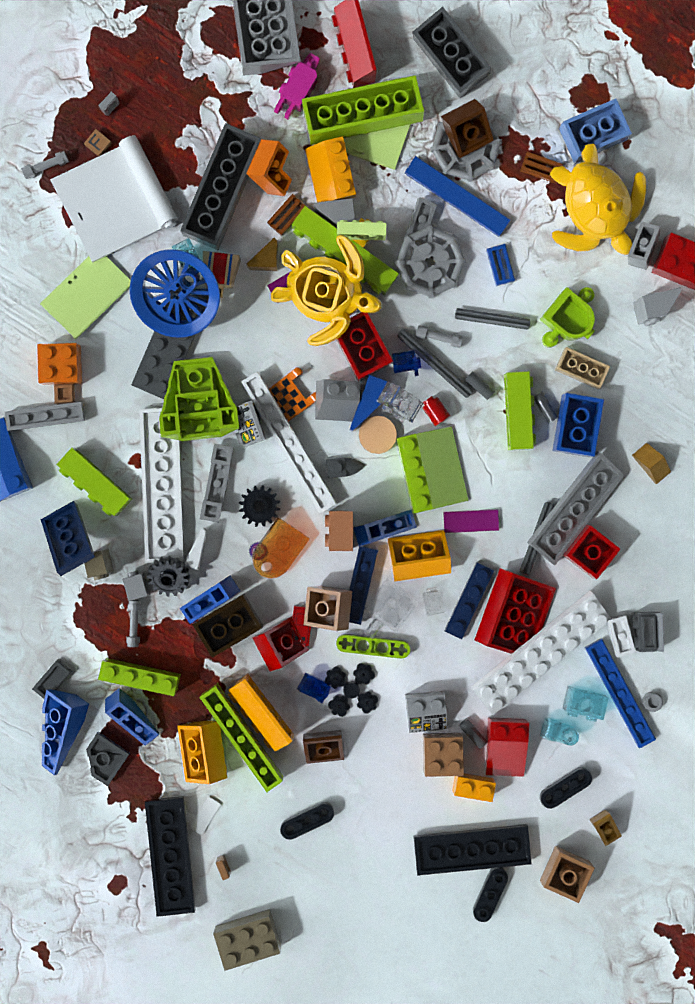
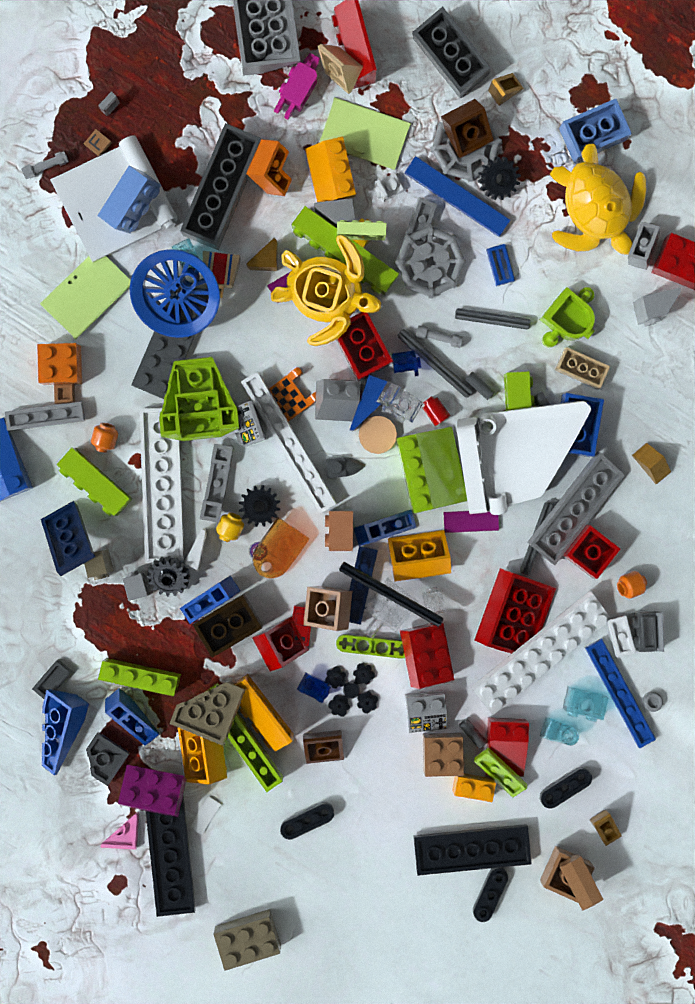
light grey bar [126,600,141,647] -> none
medium nougat tile [216,855,231,880] -> none
dark orange tile [267,194,307,236] -> none
lime brick [302,75,424,145] -> none
dark blue plate [444,562,494,640] -> none
dark orange tile [520,152,563,184] -> none
none -> orange head [91,423,118,453]
none -> medium blue brick [97,166,161,234]
none -> bright pink tile [101,812,139,850]
none -> magenta brick [118,765,187,817]
none -> dark tan plate [170,682,246,745]
none -> yellow head [216,512,244,542]
none -> tan slope [318,44,363,94]
none -> black axle [339,562,443,627]
none -> white bracket [373,173,404,202]
none -> red brick [400,623,455,689]
none -> white panel [457,401,591,515]
none -> lime tile [474,748,528,797]
none -> black gear [478,156,521,200]
none -> pearl gold slope [488,73,524,106]
none -> medium nougat piece [559,854,604,911]
none -> orange head [617,571,647,599]

